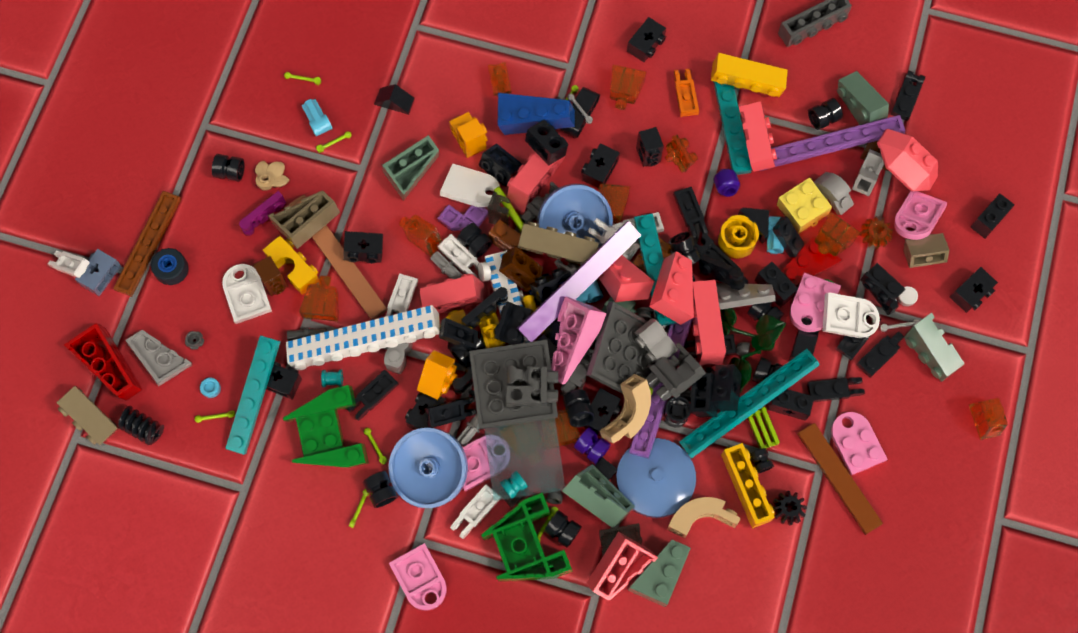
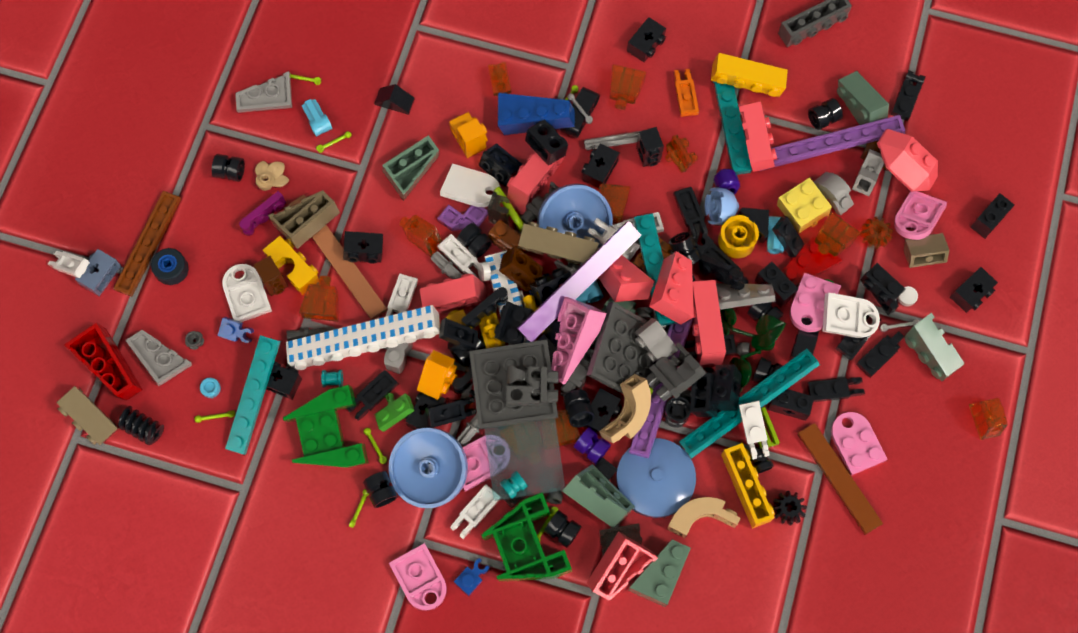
none -> plate [218,317,254,343]
none -> light grey wing [236,71,292,113]
none -> bright green plate [374,393,415,432]
none -> blue plate [454,558,489,596]
none -> light grey axle [584,130,643,150]
none -> light blue cylinder [704,187,739,225]
none -> white hinge [739,401,769,459]

